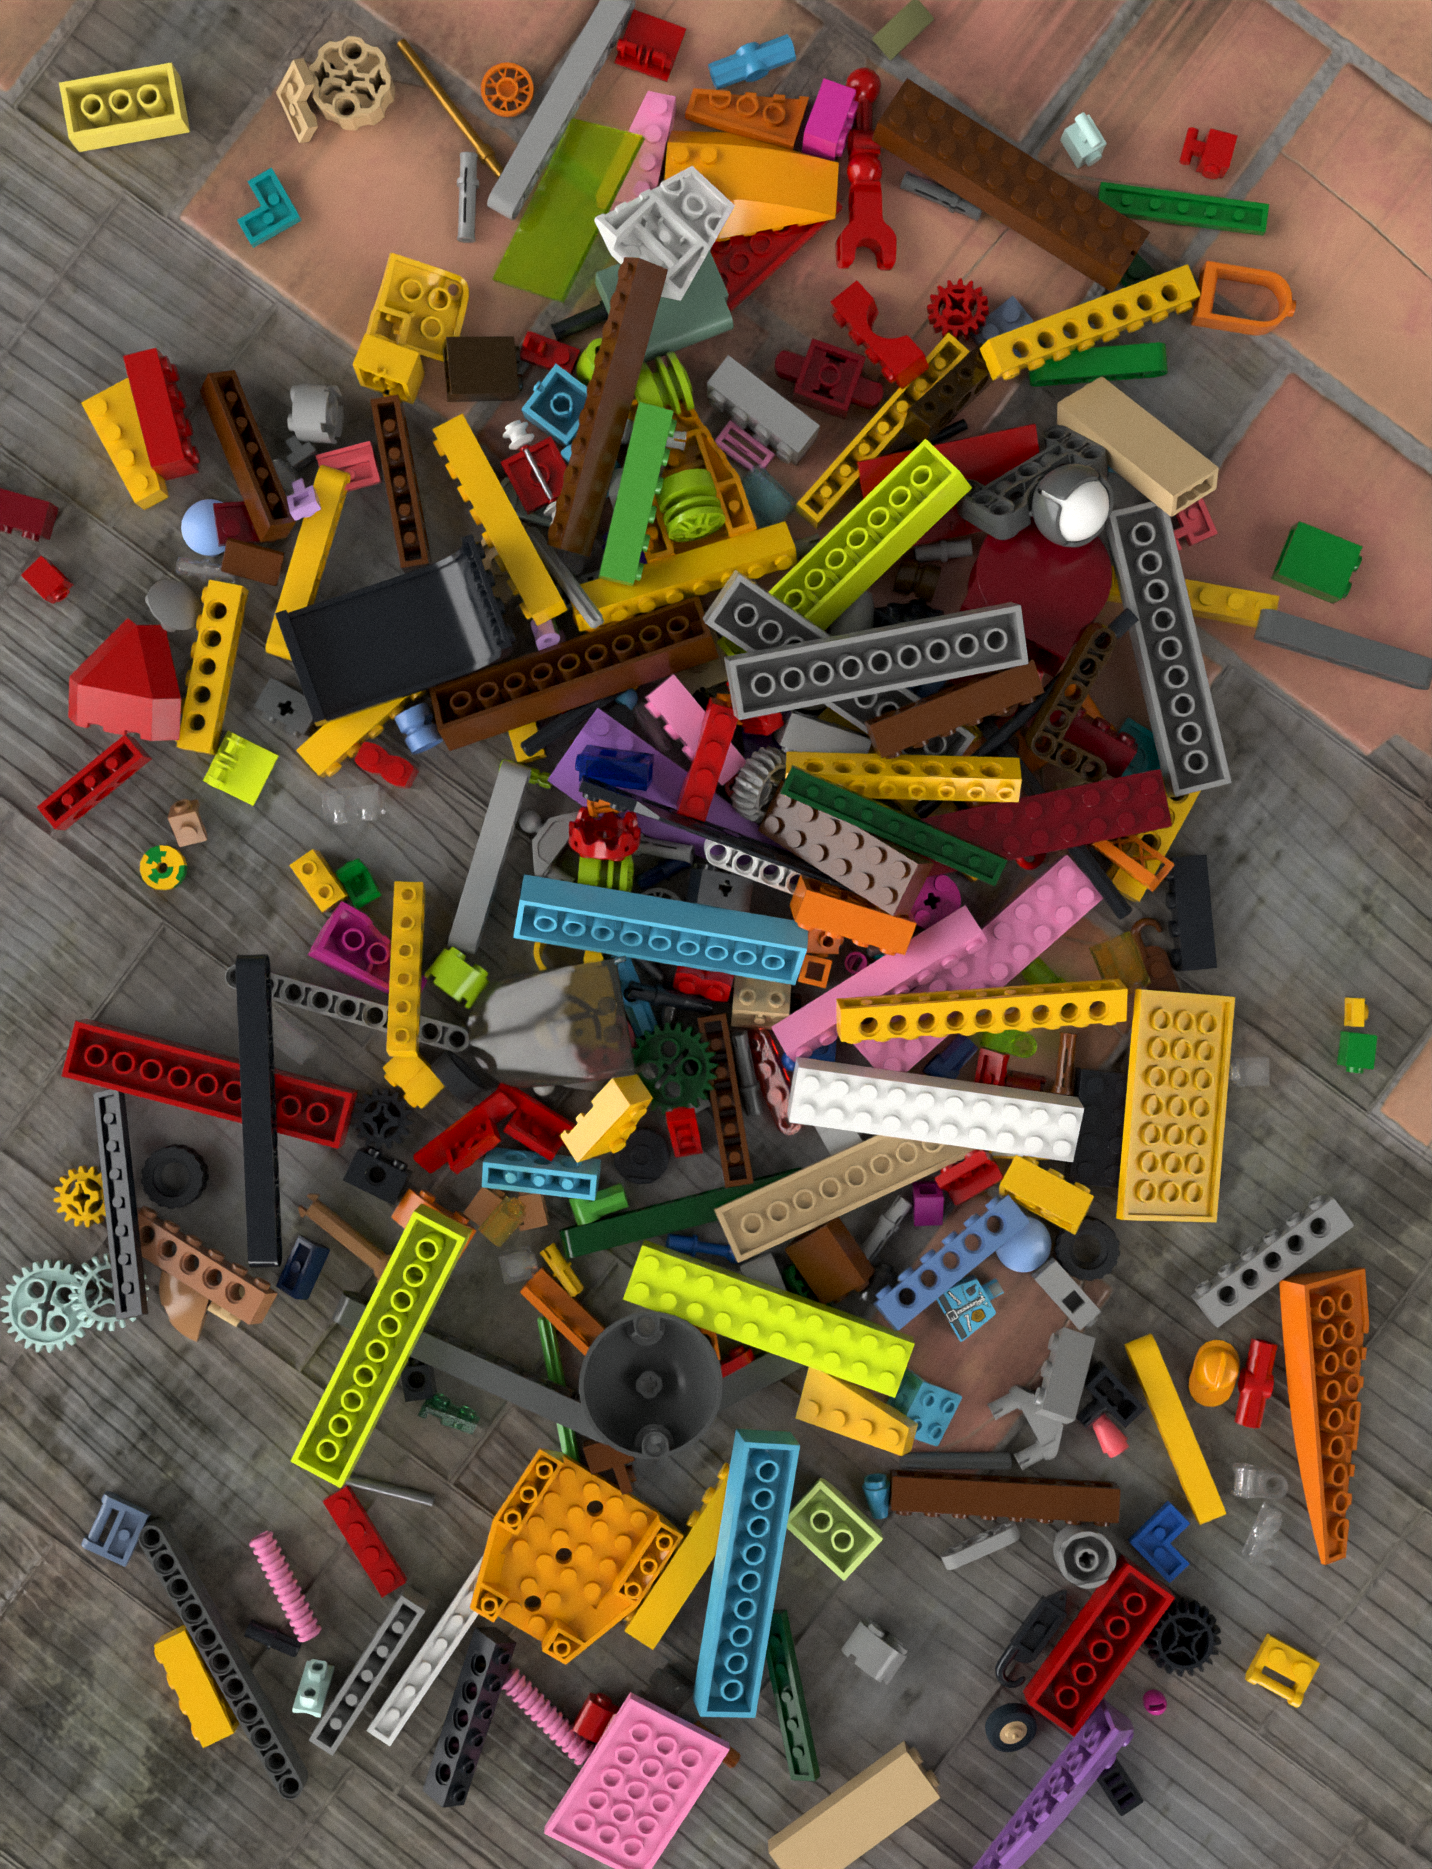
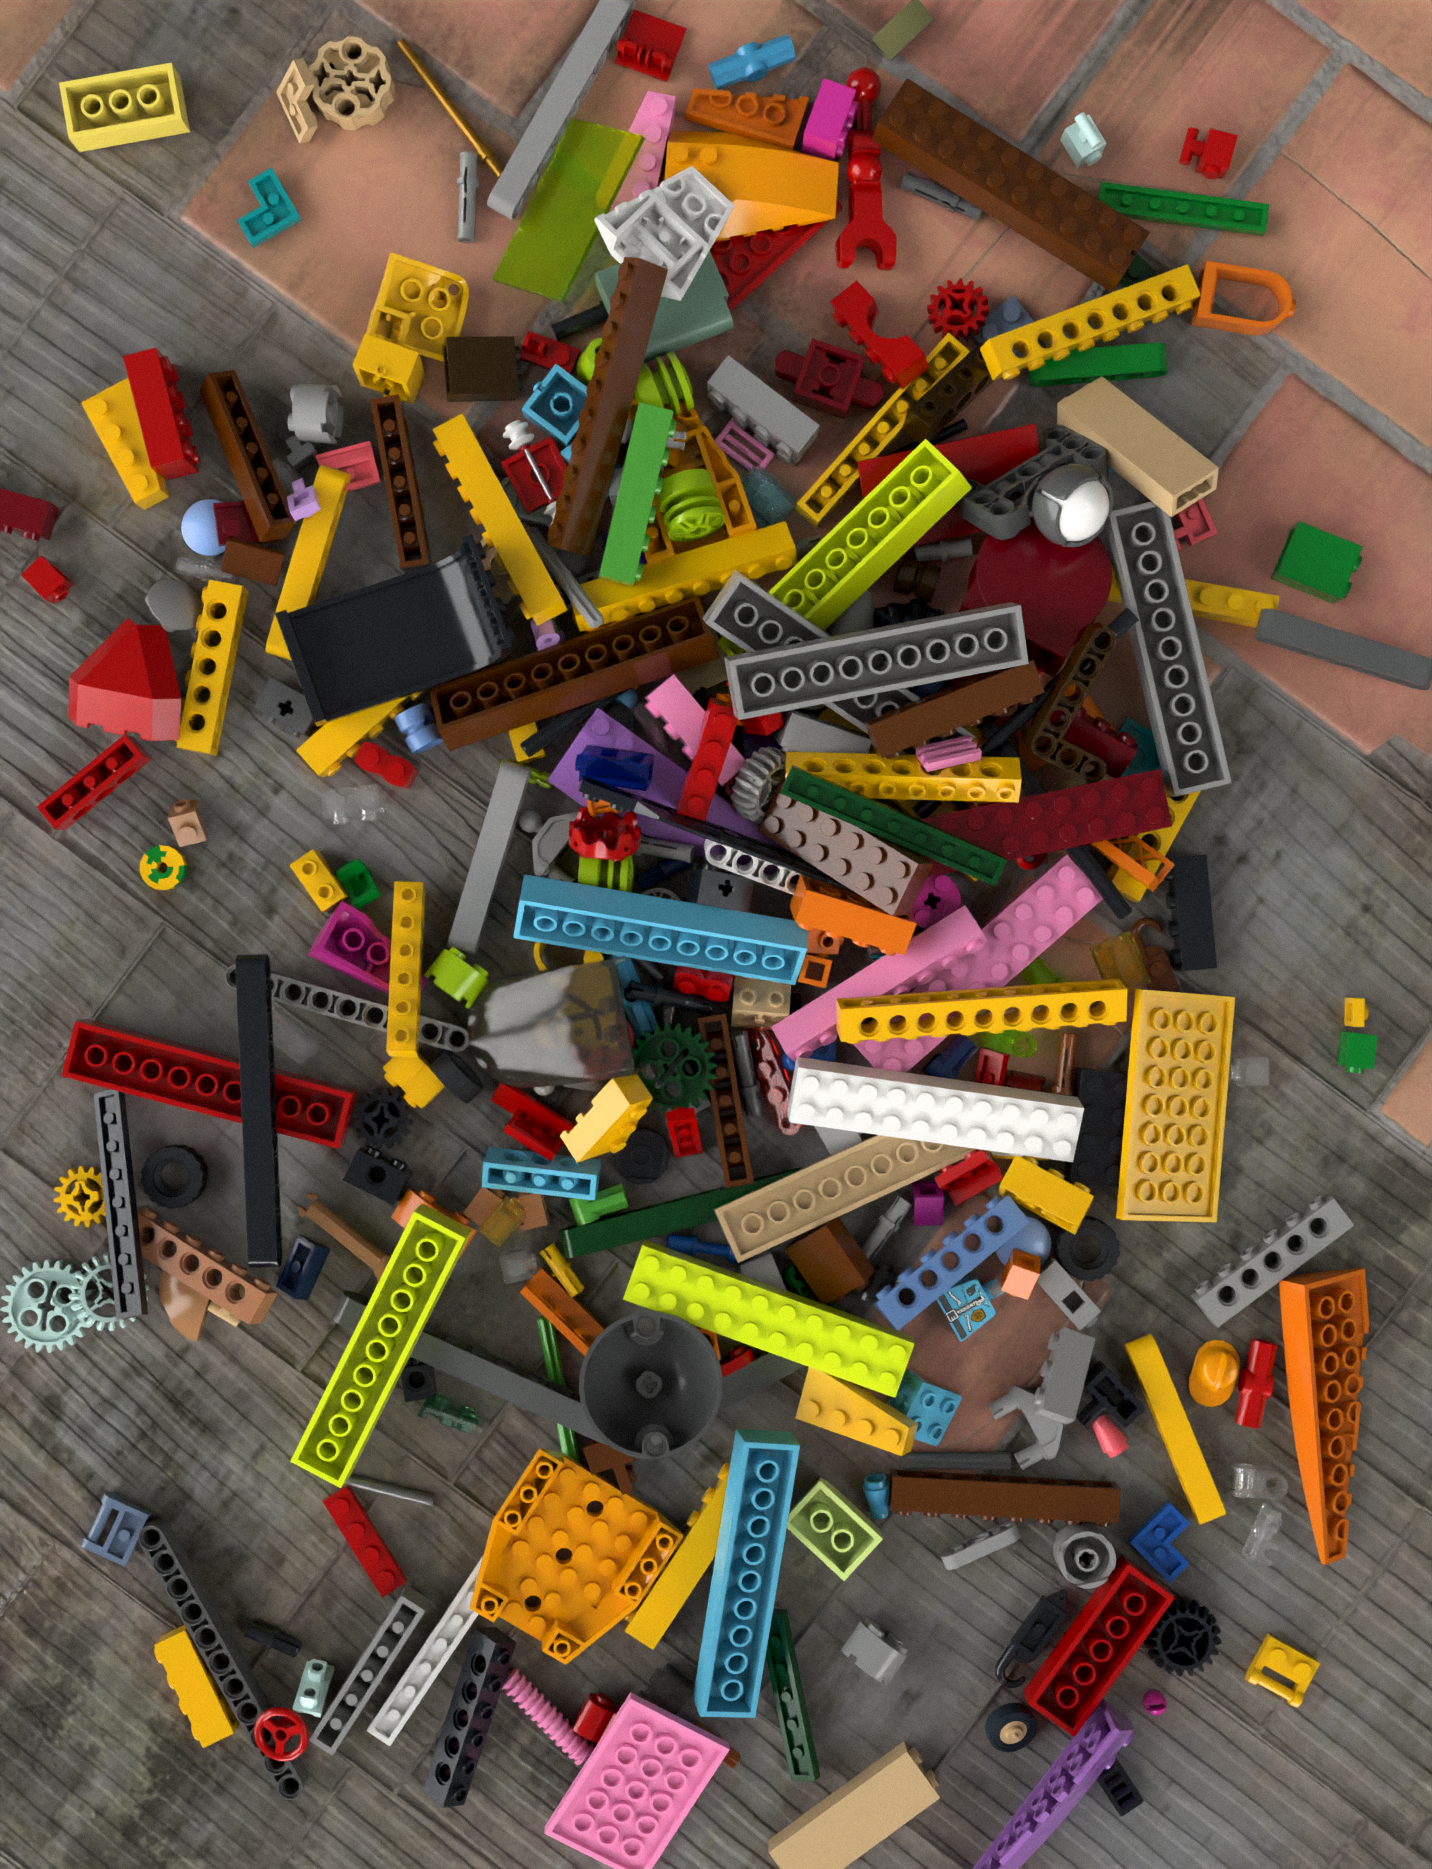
neon yellow hinge [203,731,279,806] -> none
bright pink piece [249,1531,322,1642] -> none
red bracket [413,1089,517,1175] -> none
orange wheel [481,62,534,117] -> none
dark pink hinge [845,952,868,975] -> none
none -> red piece [254,1707,309,1761]
none -> bright pink tile [916,735,982,772]
none -> brick [1001,1248,1040,1300]

